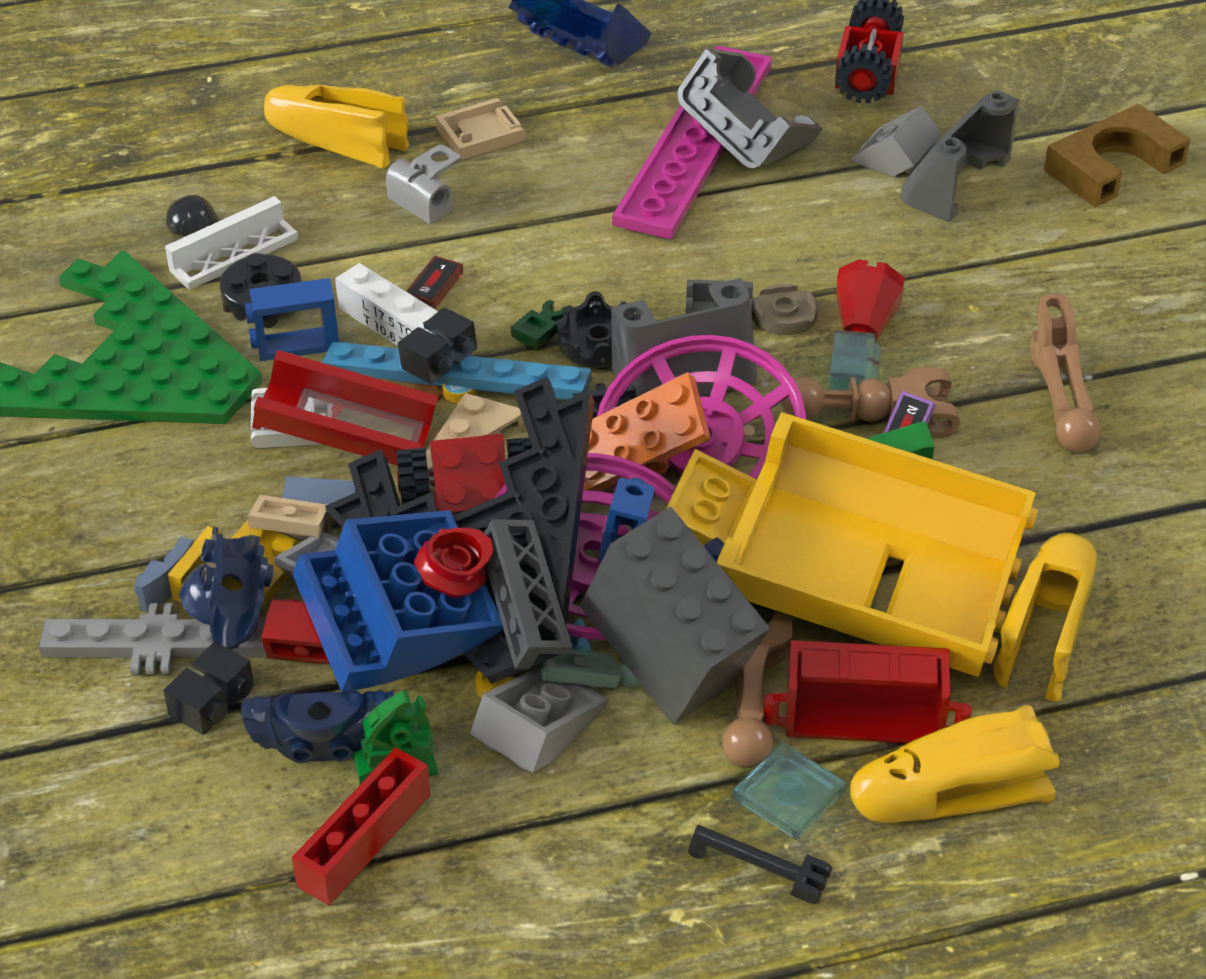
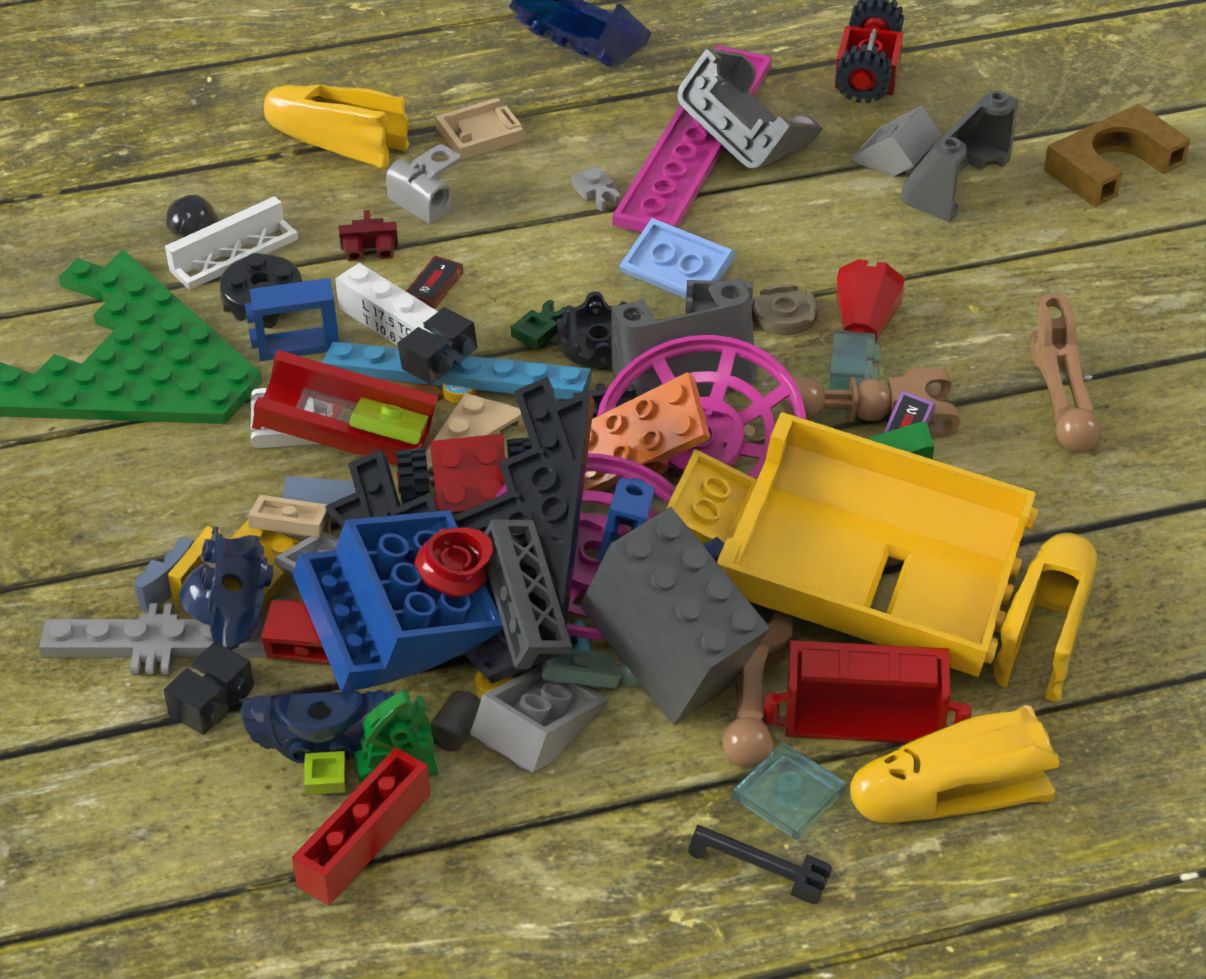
none -> lime plate [304,751,346,795]
none -> dark red hips [338,210,398,262]
none -> lime plate [349,397,429,445]
none -> clear smoke brick [430,691,481,752]
none -> light grey plate [571,166,619,212]
none -> light blue tile [619,218,736,299]

